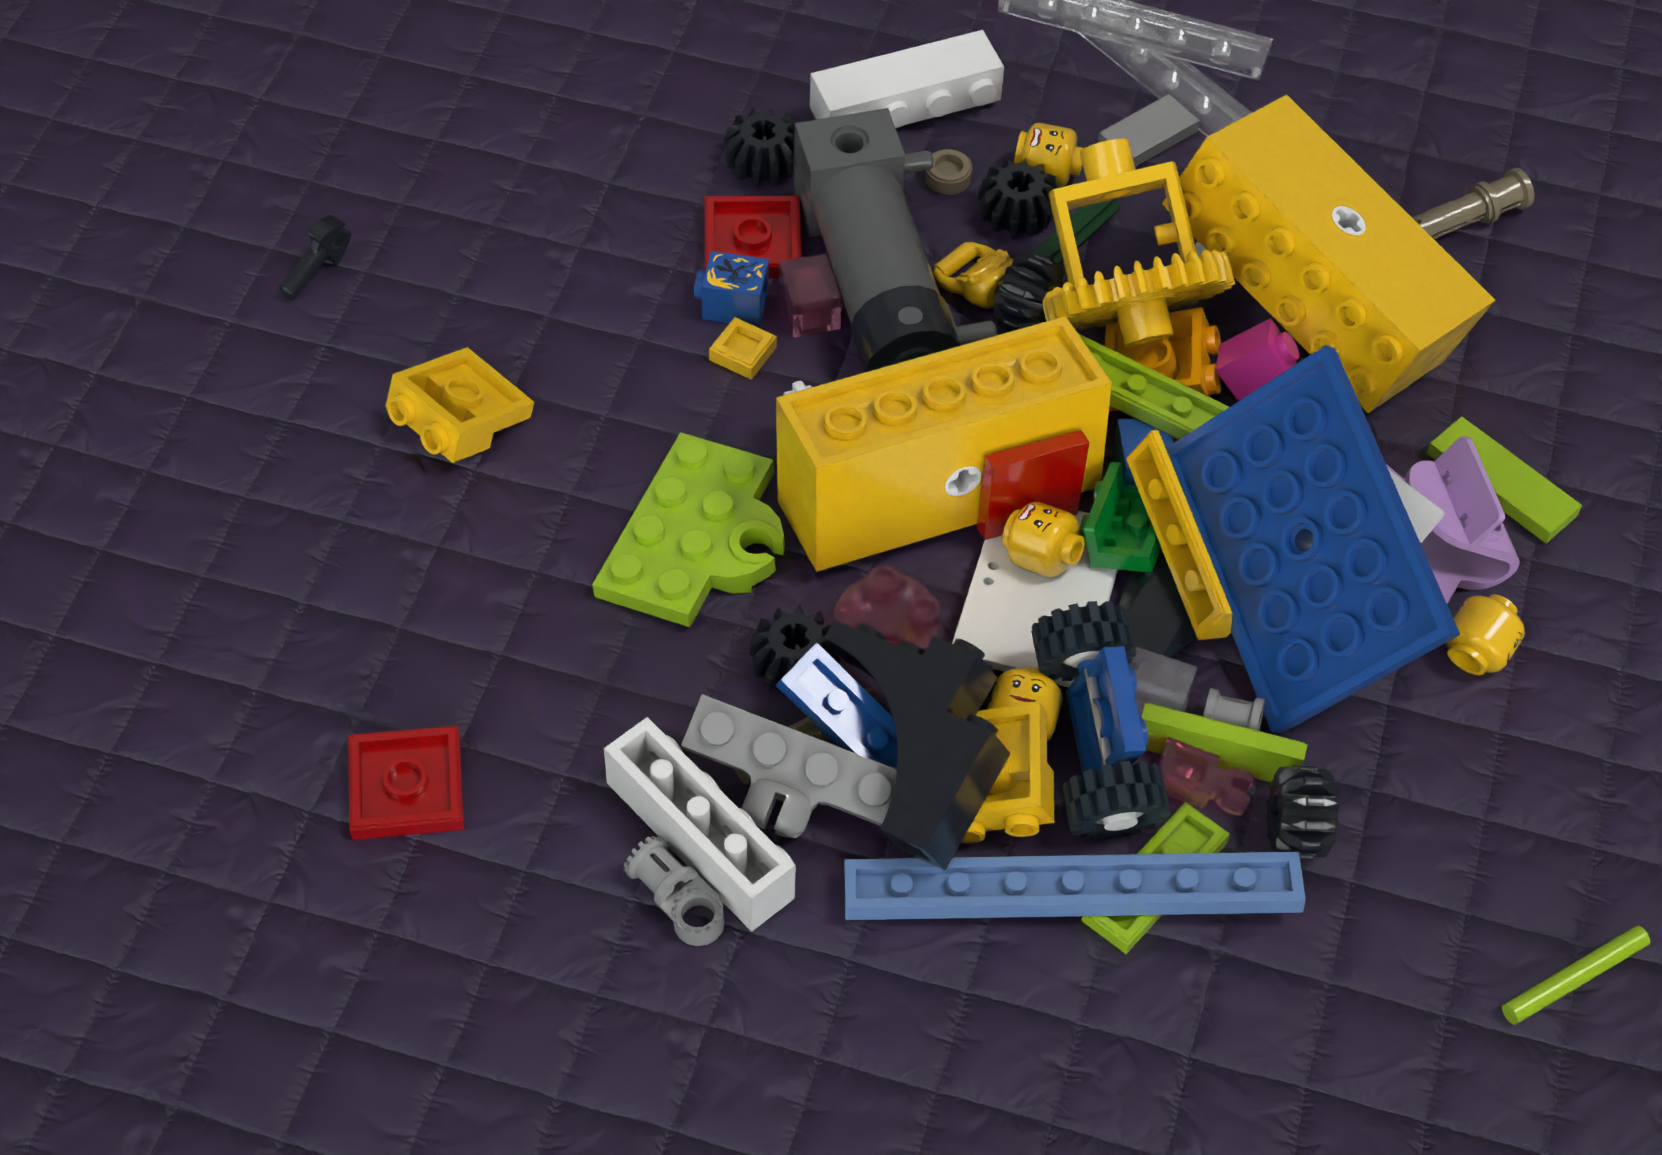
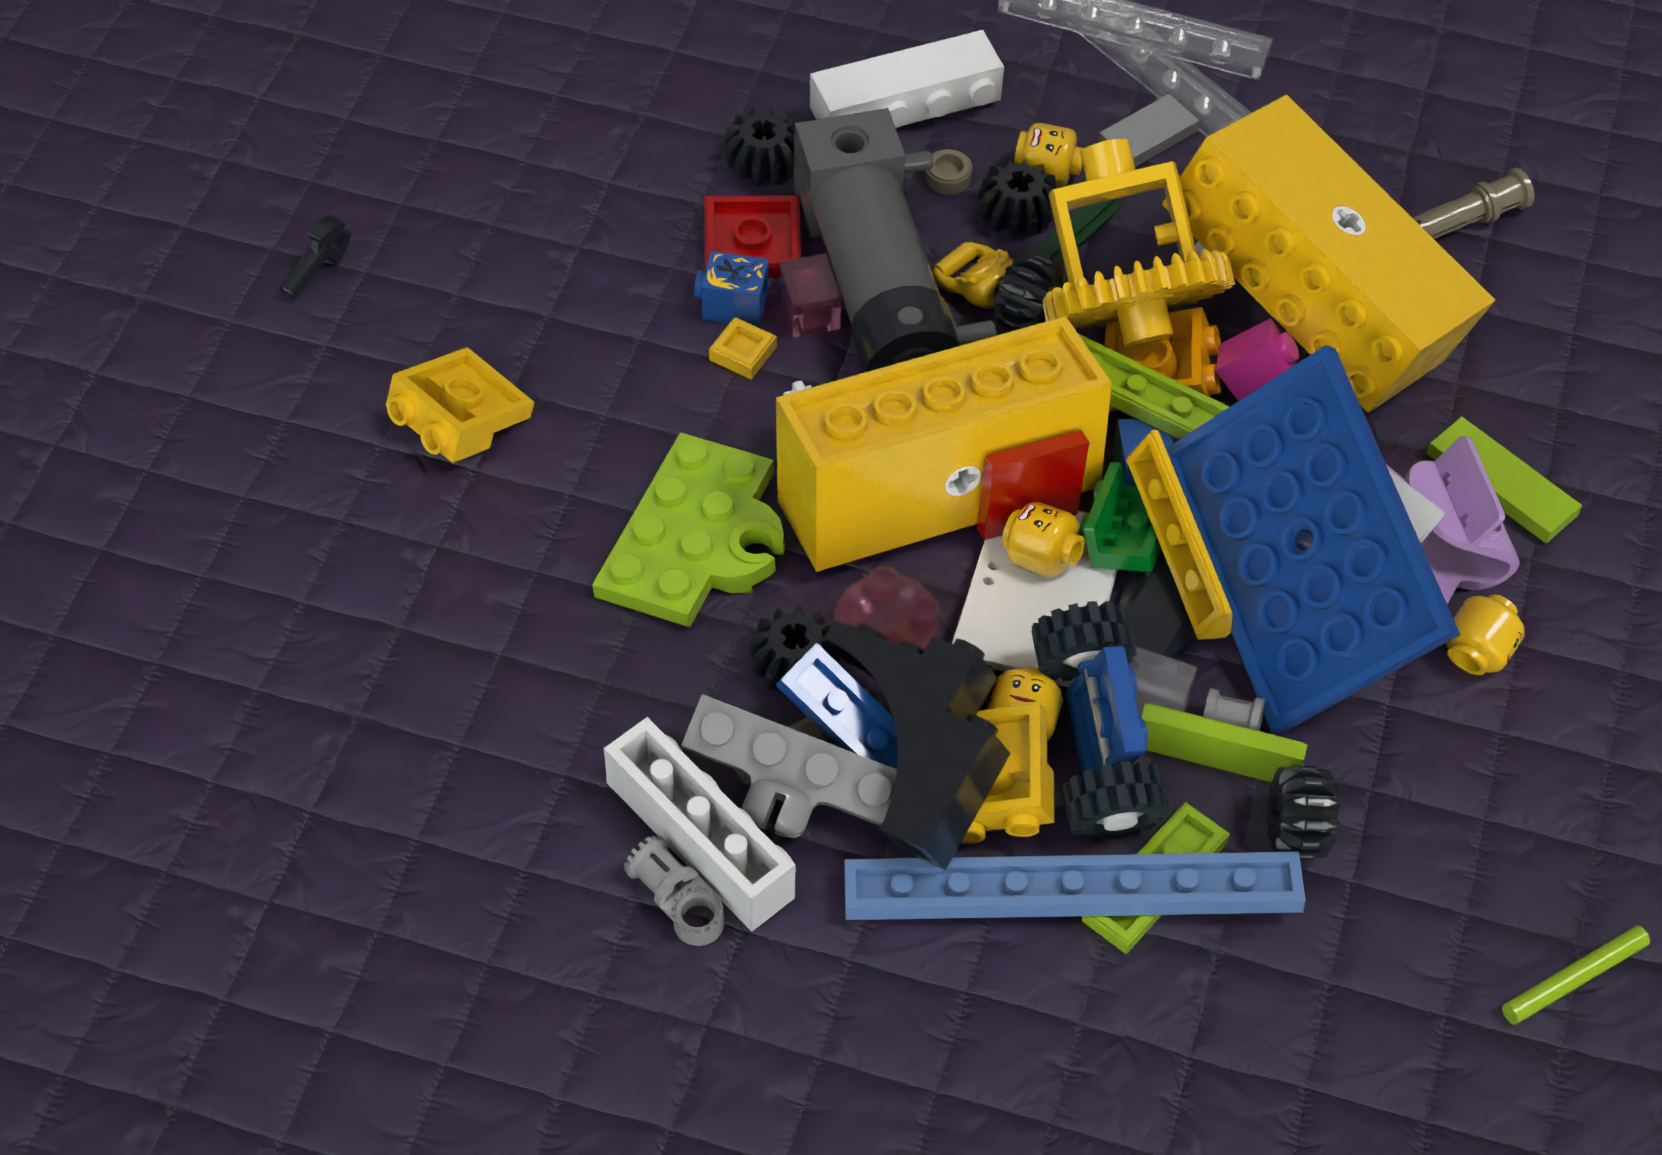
red tile [348,725,465,840] -> none
clear pink plate [1158,737,1254,815] -> none

